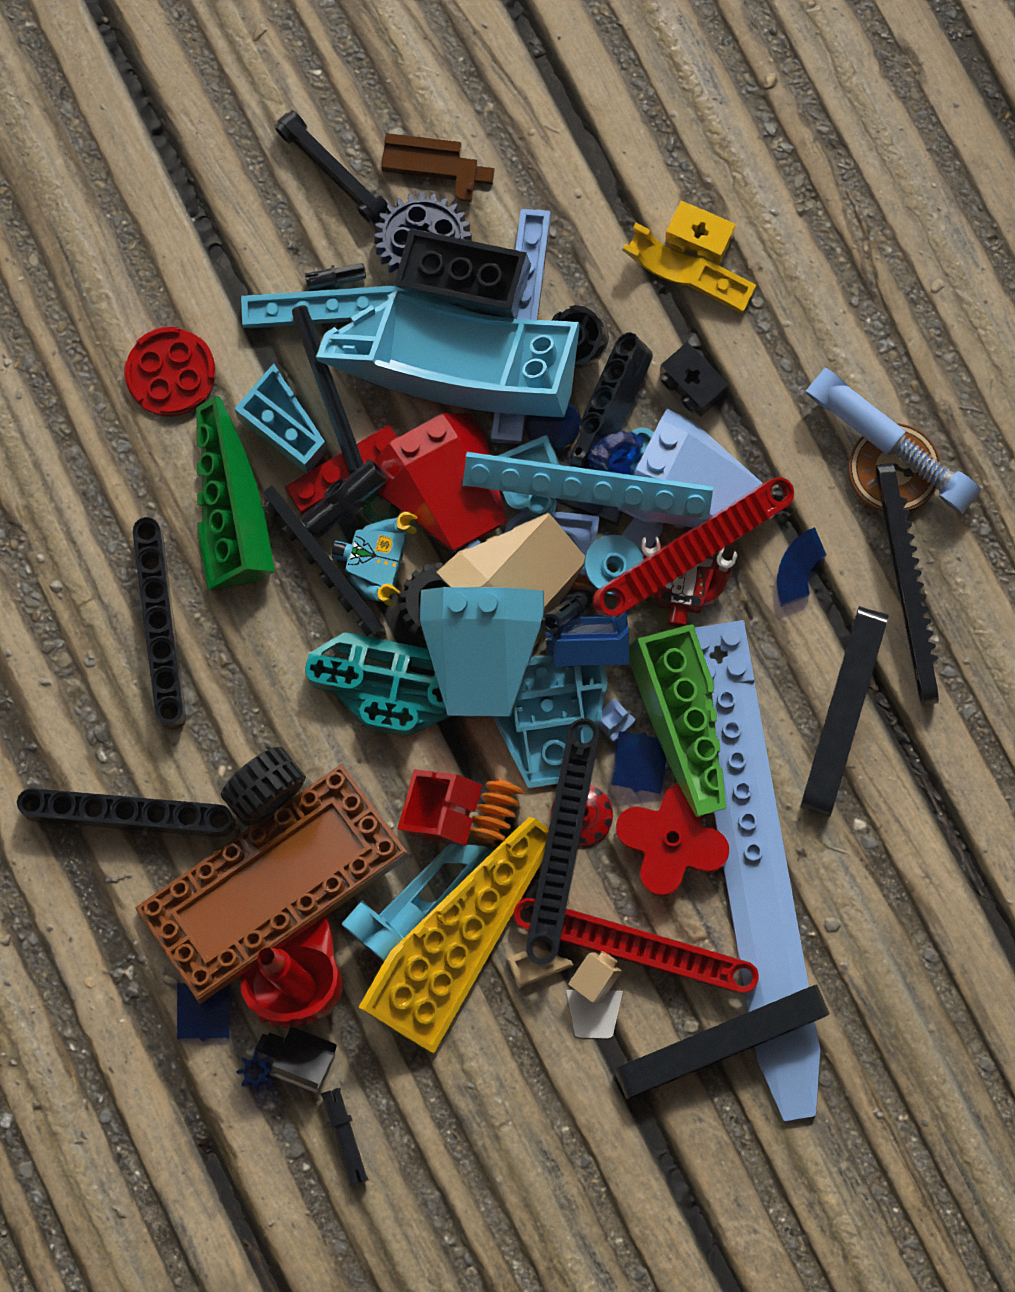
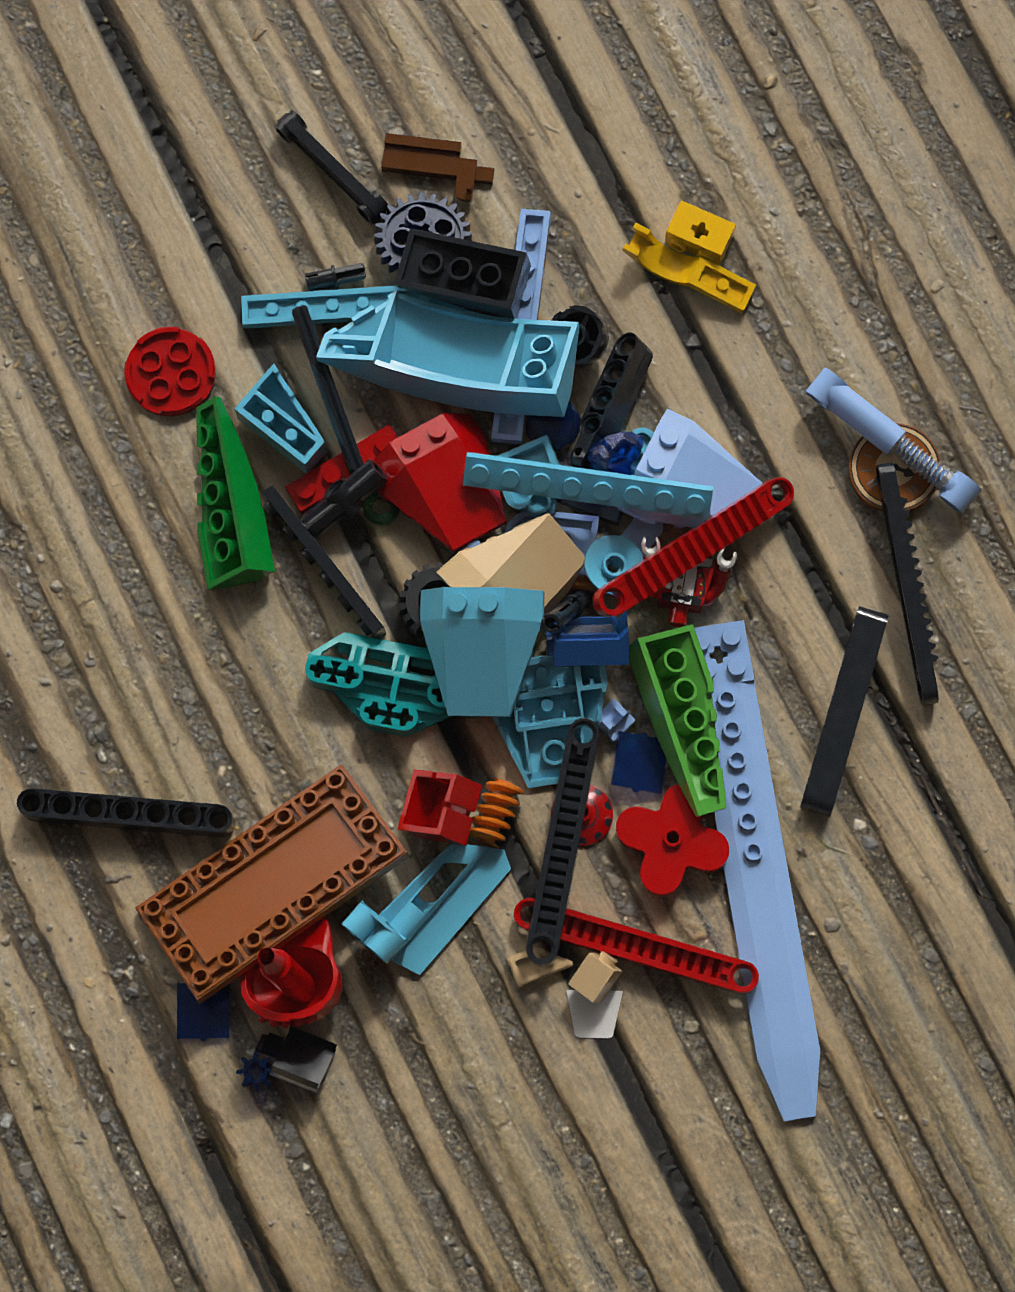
black beam [132,517,186,730] -> none
black tyre [220,747,306,826] -> none
black pin [321,1088,369,1187] -> none
medium azure torso [331,512,418,607] -> none
yellow wing [358,817,549,1054] -> none
black beam [614,984,830,1099] -> none
black brick [659,341,729,417] -> none
clear blue tile [776,527,827,607] -> none

